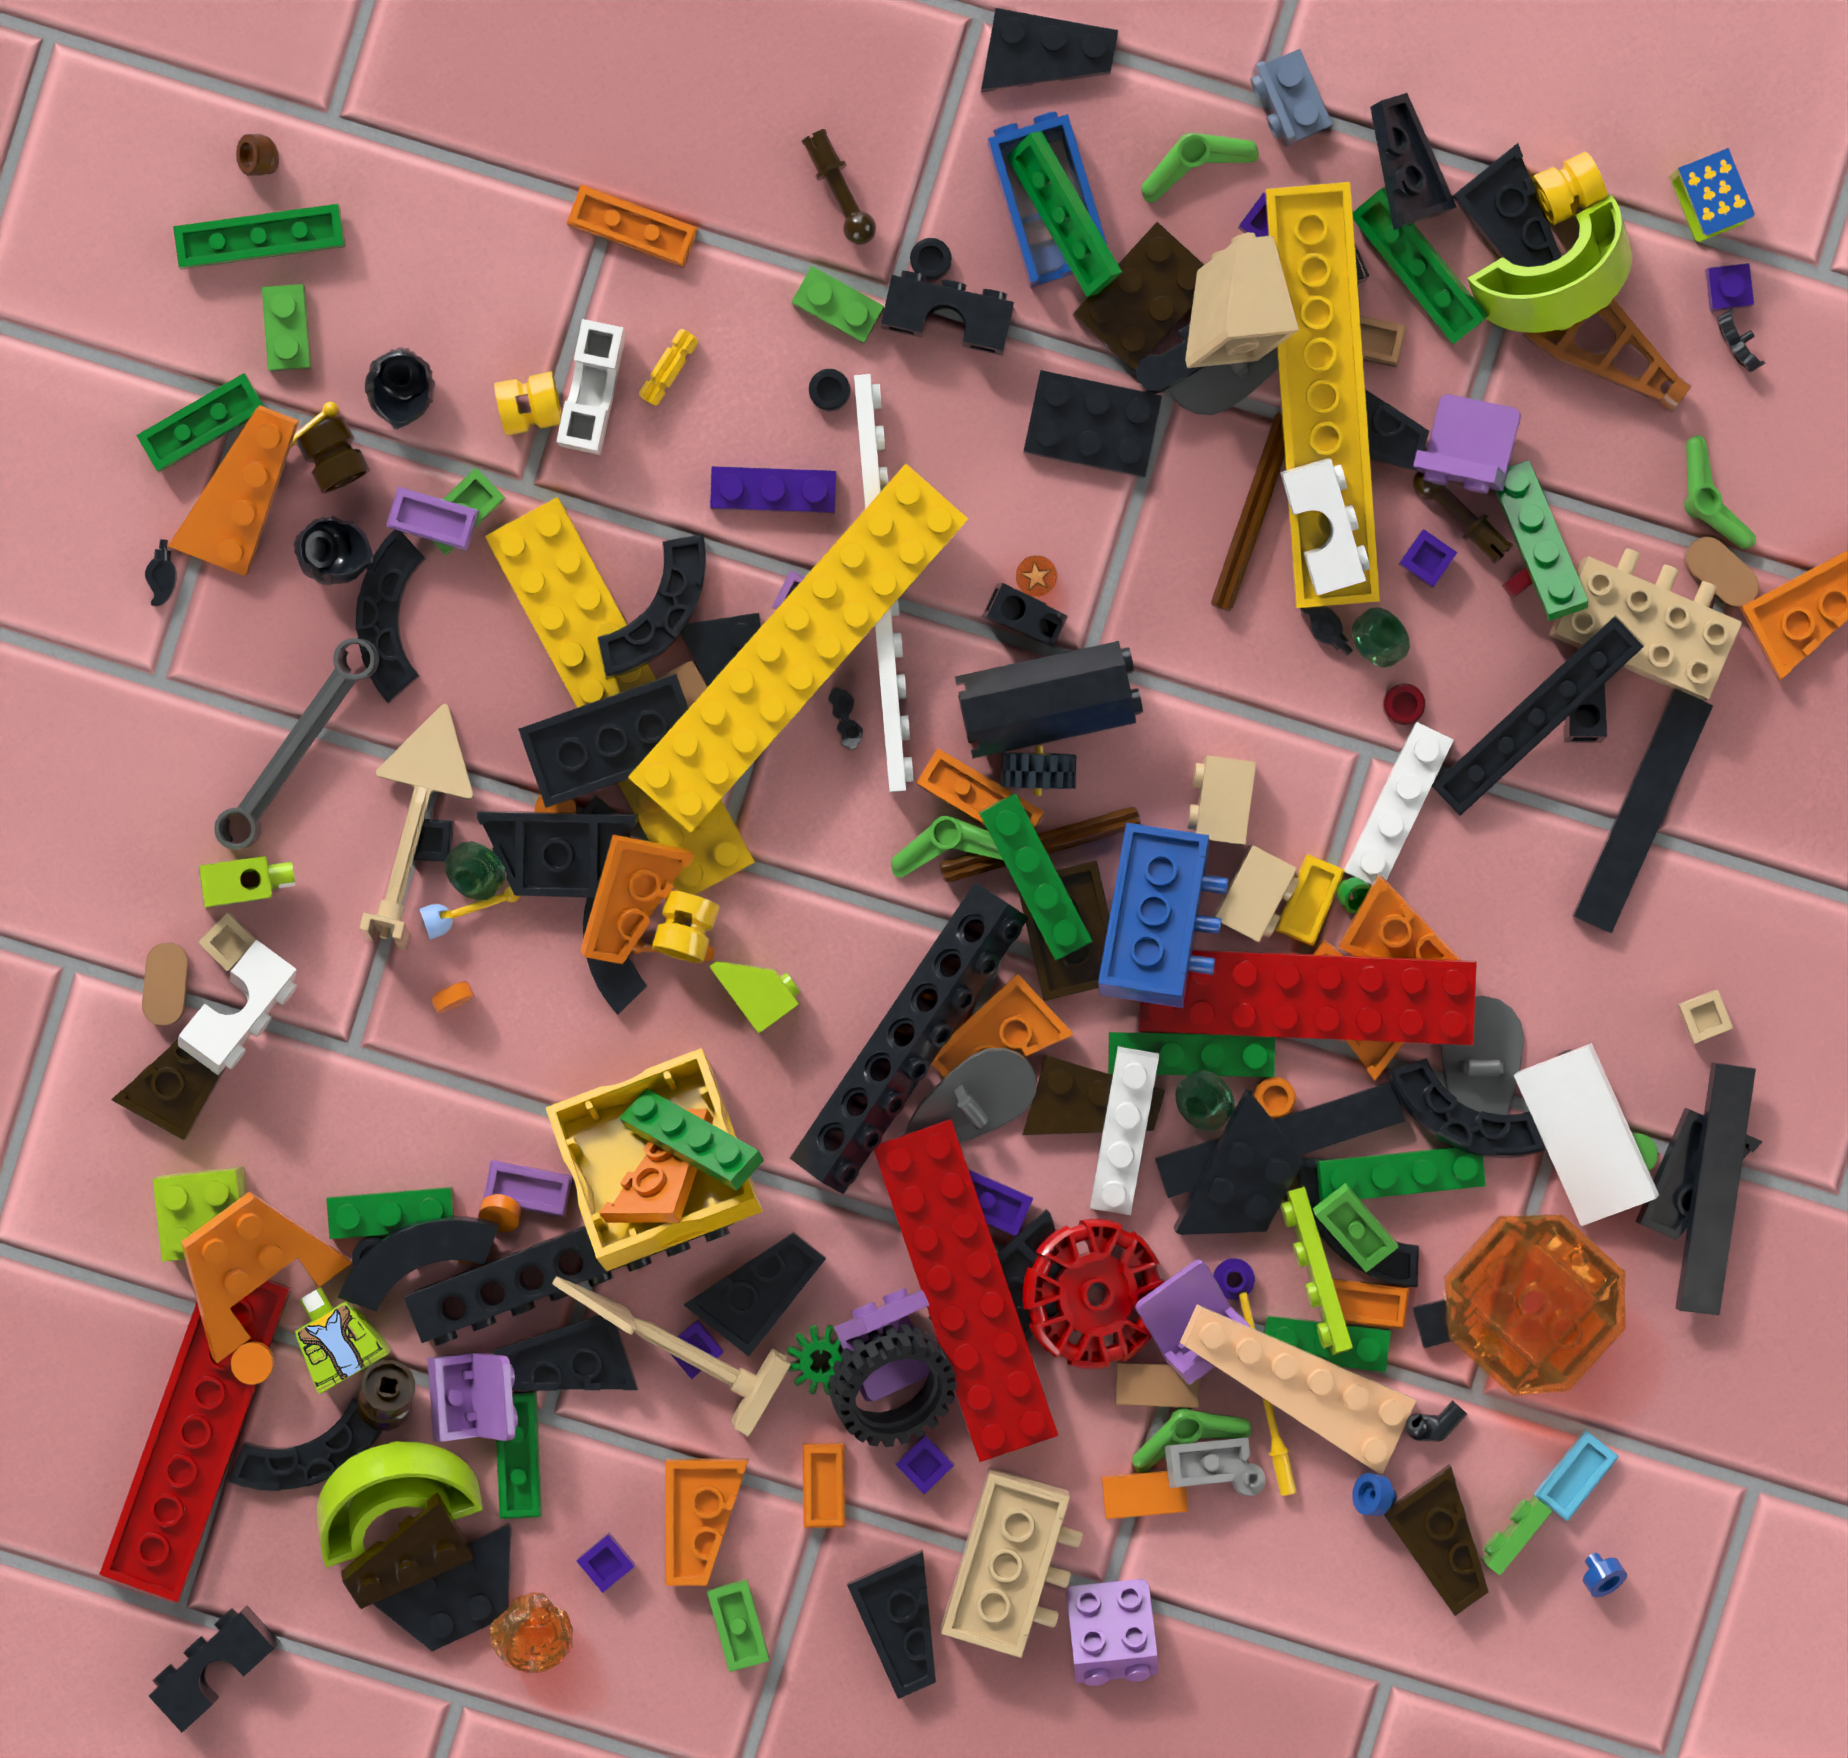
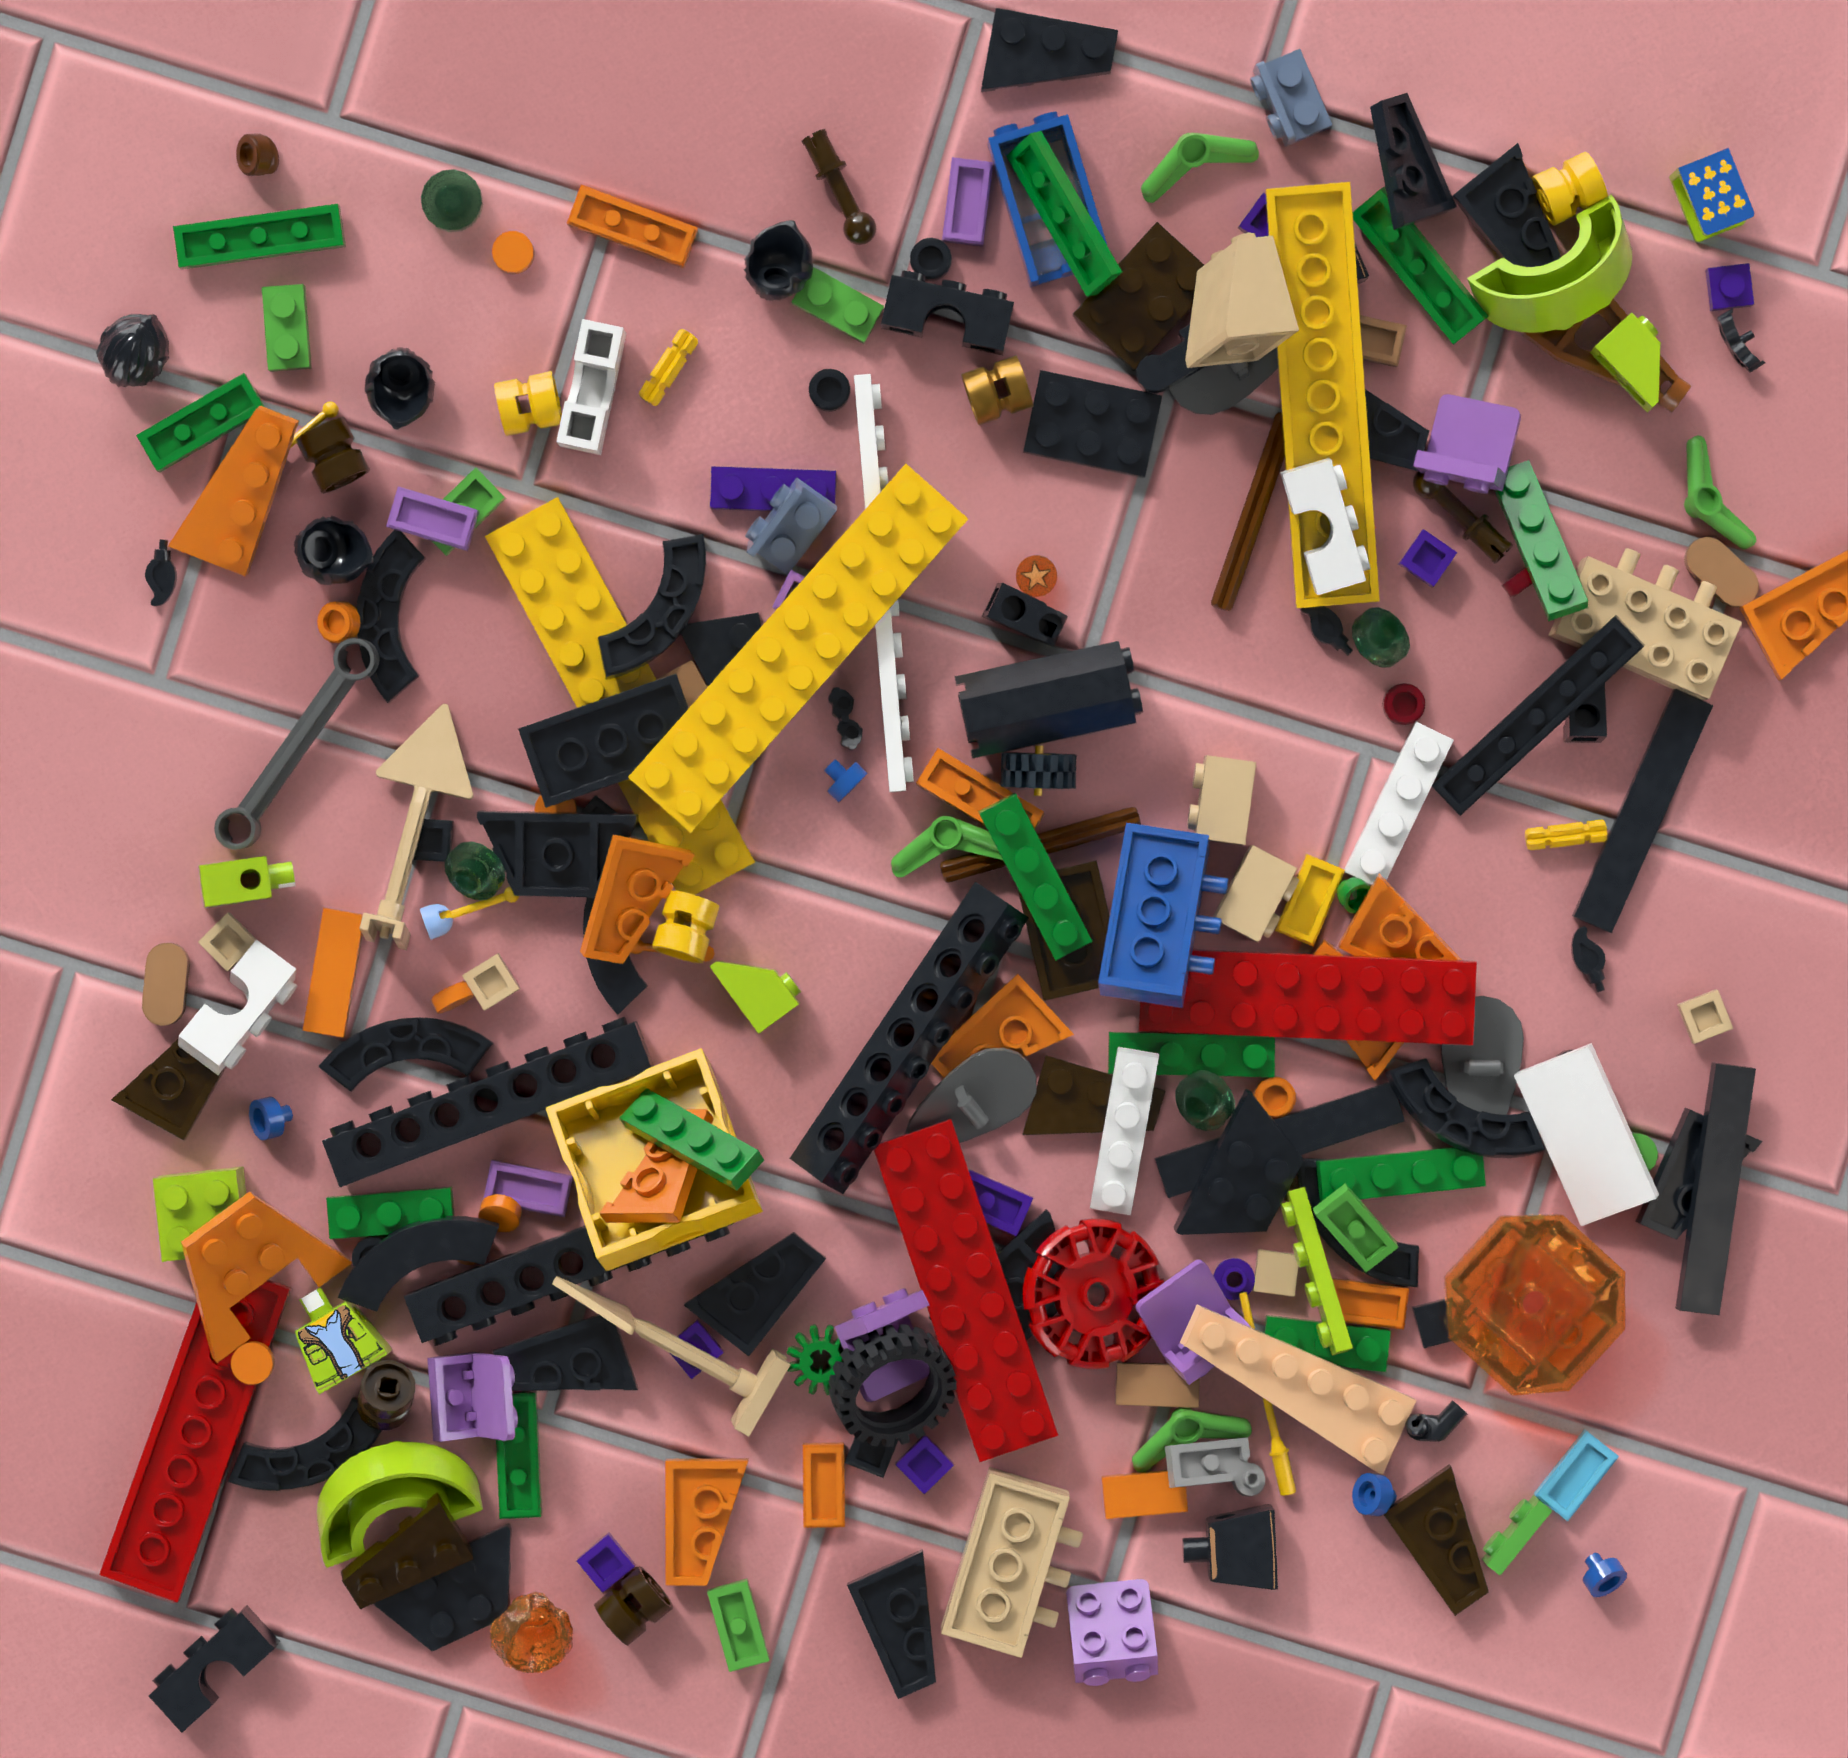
none -> black hair [96,314,170,387]
none -> blue tile [249,1096,293,1141]
none -> orange tile [302,908,363,1038]
none -> orange tile [317,601,361,643]
none -> black tile [318,1017,494,1092]
none -> black brick [322,1017,654,1187]
none -> clear green plate [421,169,483,232]
none -> tan plate [462,953,521,1011]
none -> orange tile [492,231,535,274]
none -> dark brown wheel [594,1566,673,1646]
none -> black hair [744,220,813,301]
none -> sand blue bracket [745,478,837,575]
none -> blue tile [824,759,868,803]
none -> black tile [845,1437,898,1478]
none -> medium lavender tile [942,157,993,247]
none -> pearl gold wheel [961,355,1034,425]
none -> black torso [1182,1504,1278,1590]
none -> tan tile [1253,1249,1299,1297]
none -> yellow axle [1525,819,1608,850]
none -> black piece [1571,926,1605,992]
none -> lime slope [1590,312,1661,413]

